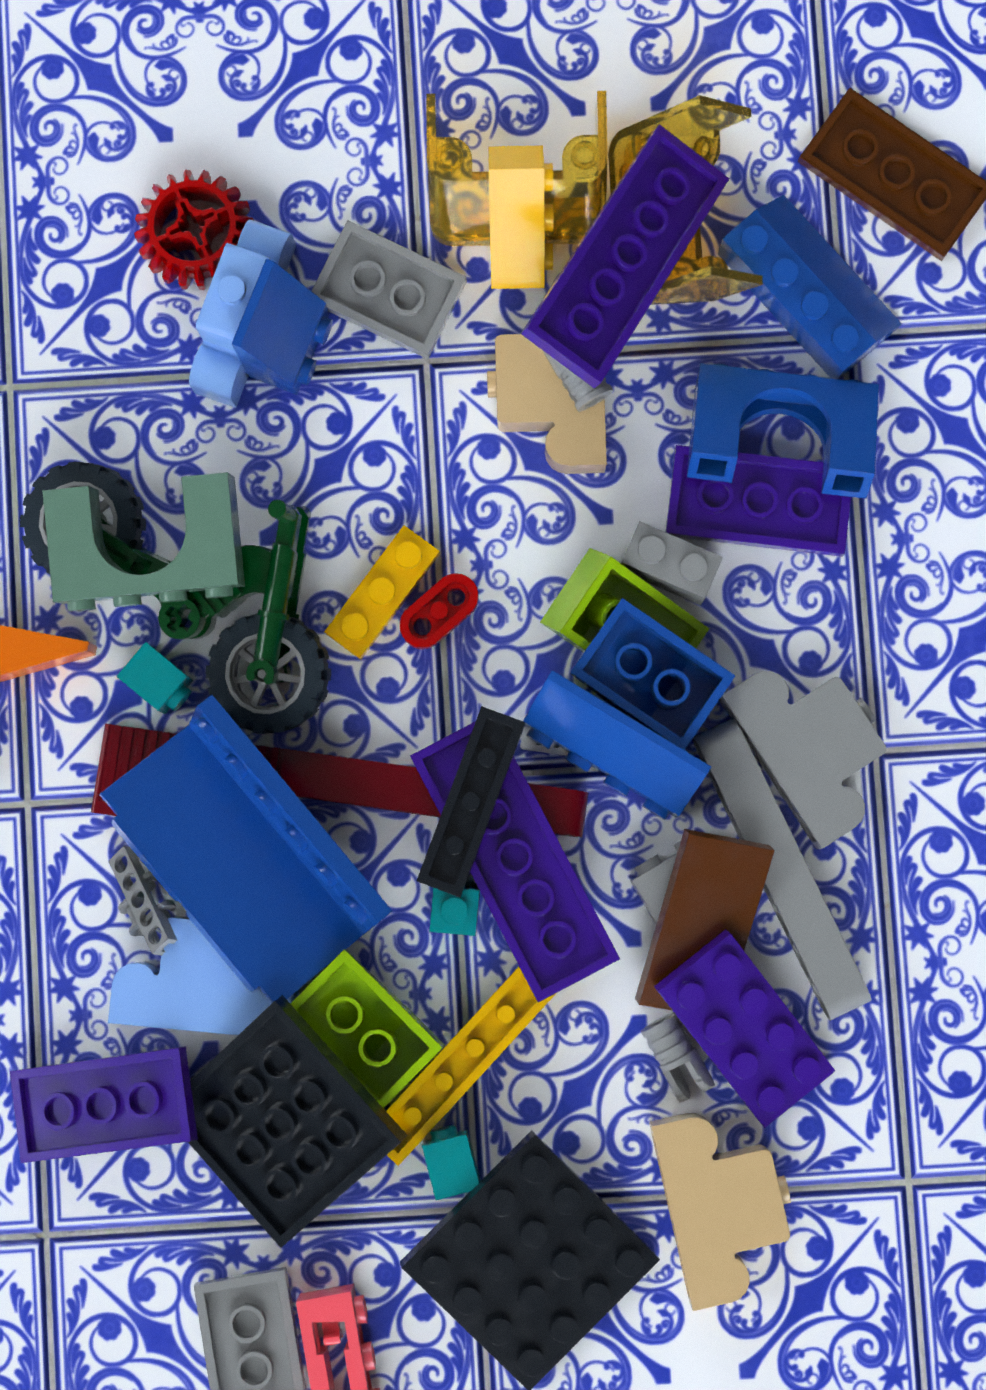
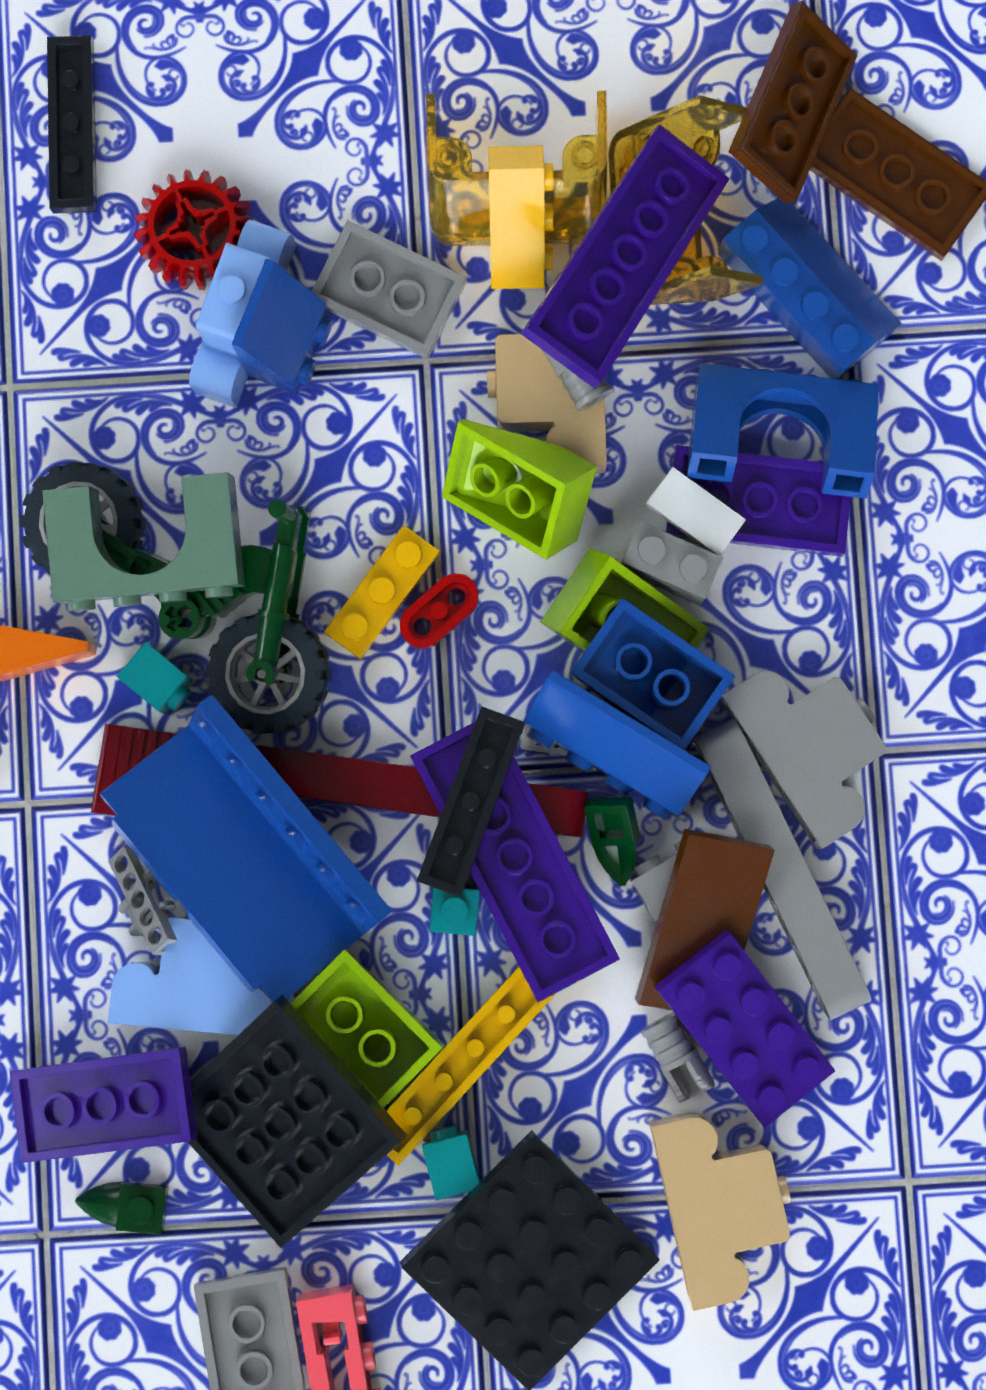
none -> black plate [47,35,97,214]
none -> dark green plate [75,1182,169,1235]
none -> lime slope [442,419,597,560]
none -> dark green plate [584,797,641,886]
none -> white tile [645,467,746,556]
none -> reddish brown tile [728,1,858,204]

